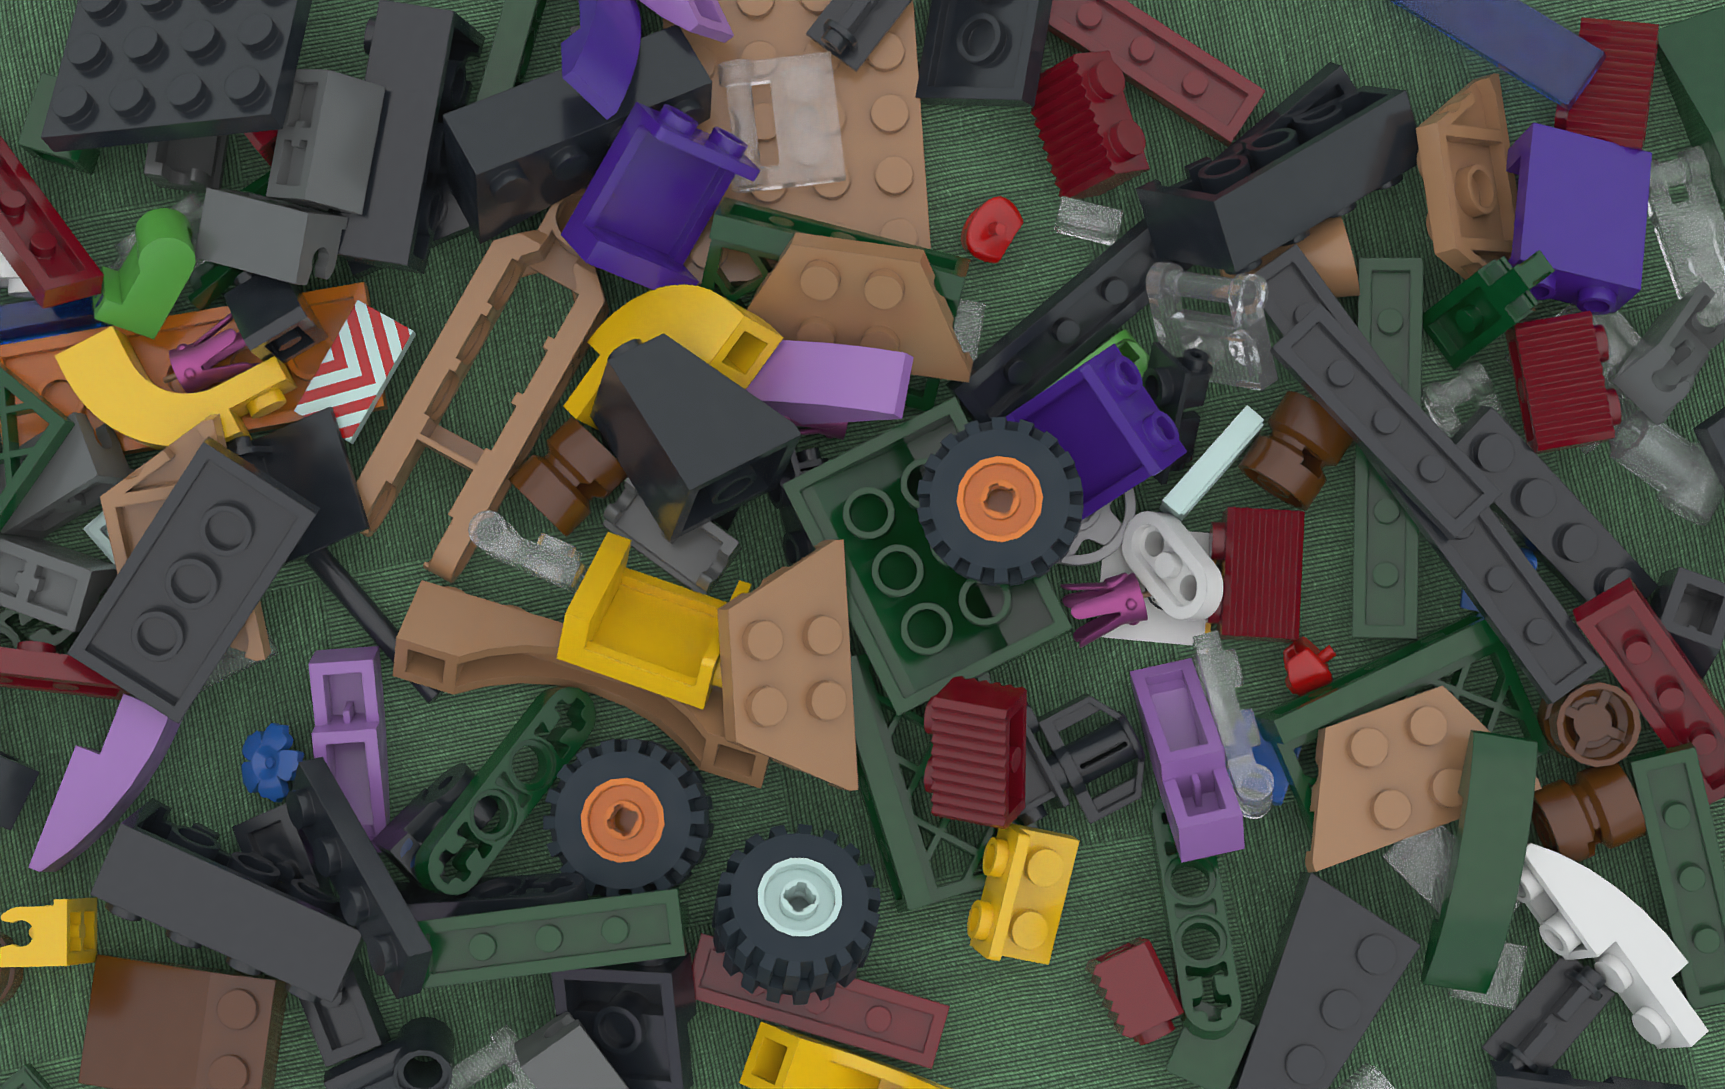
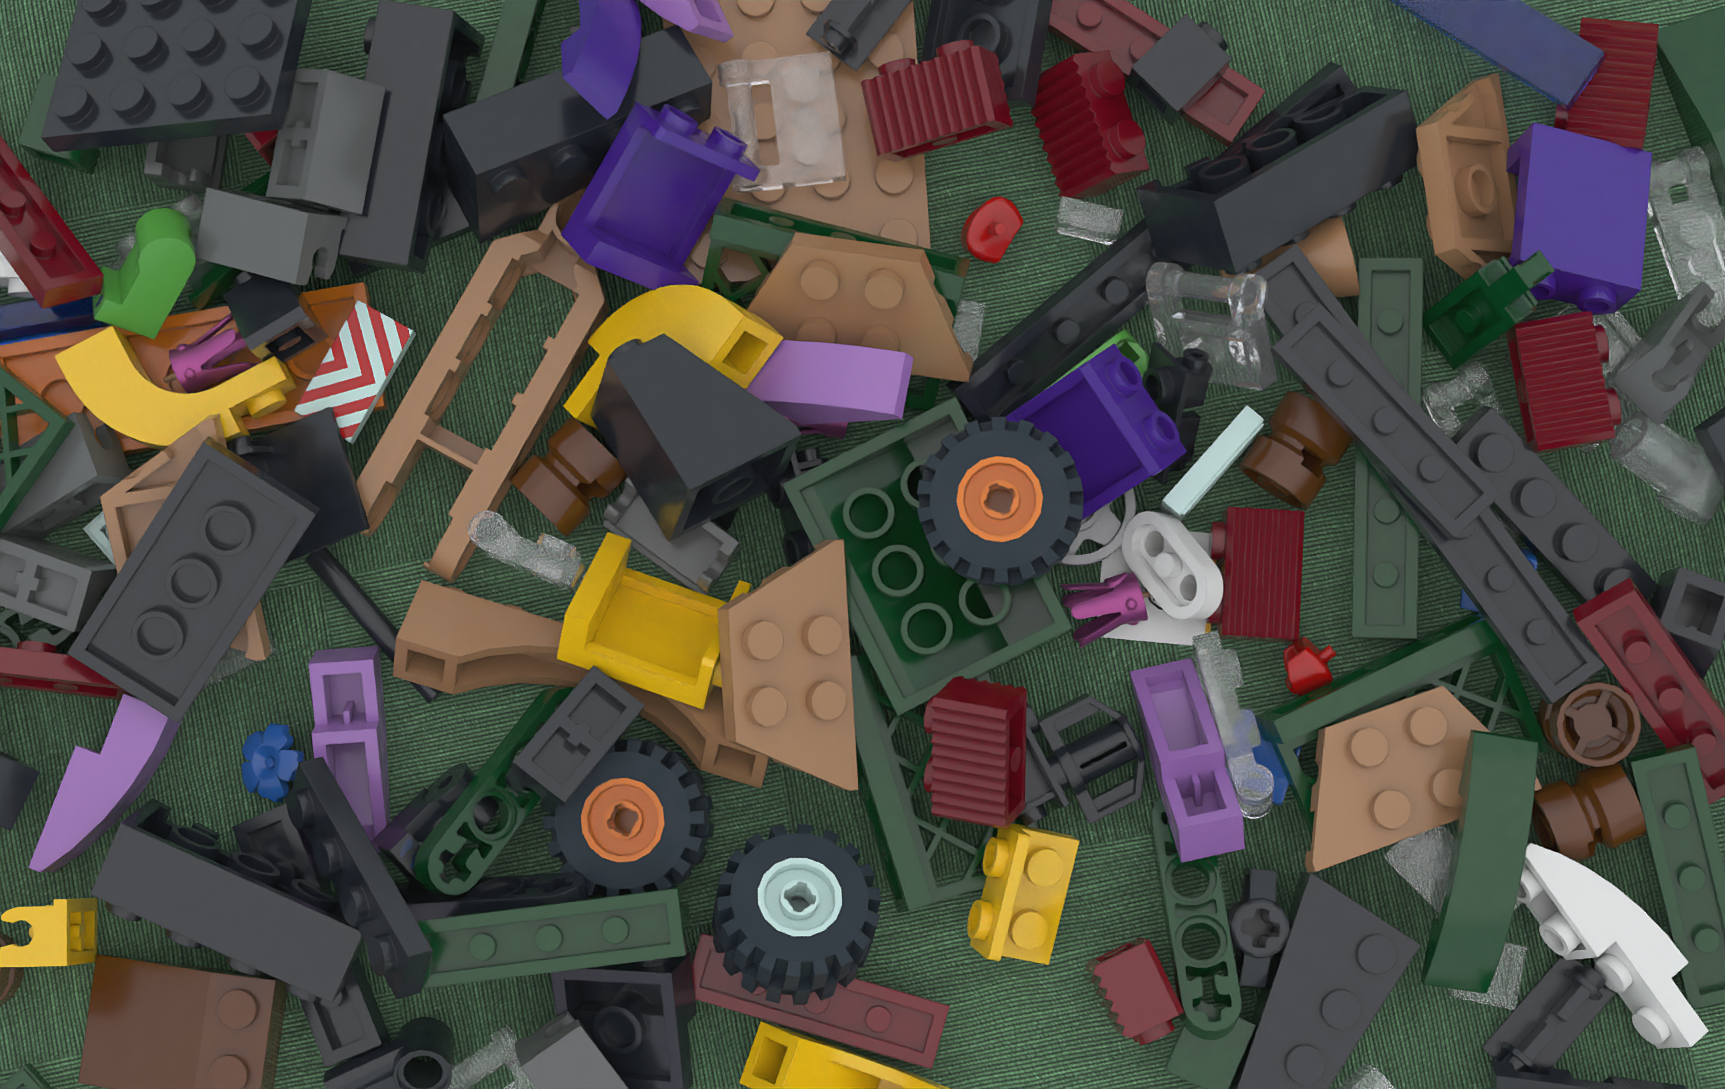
none -> black hinge [504,666,645,813]
none -> dark red brick [861,40,1013,162]
none -> black brick [1127,14,1232,126]
none -> black piece [1226,868,1290,988]

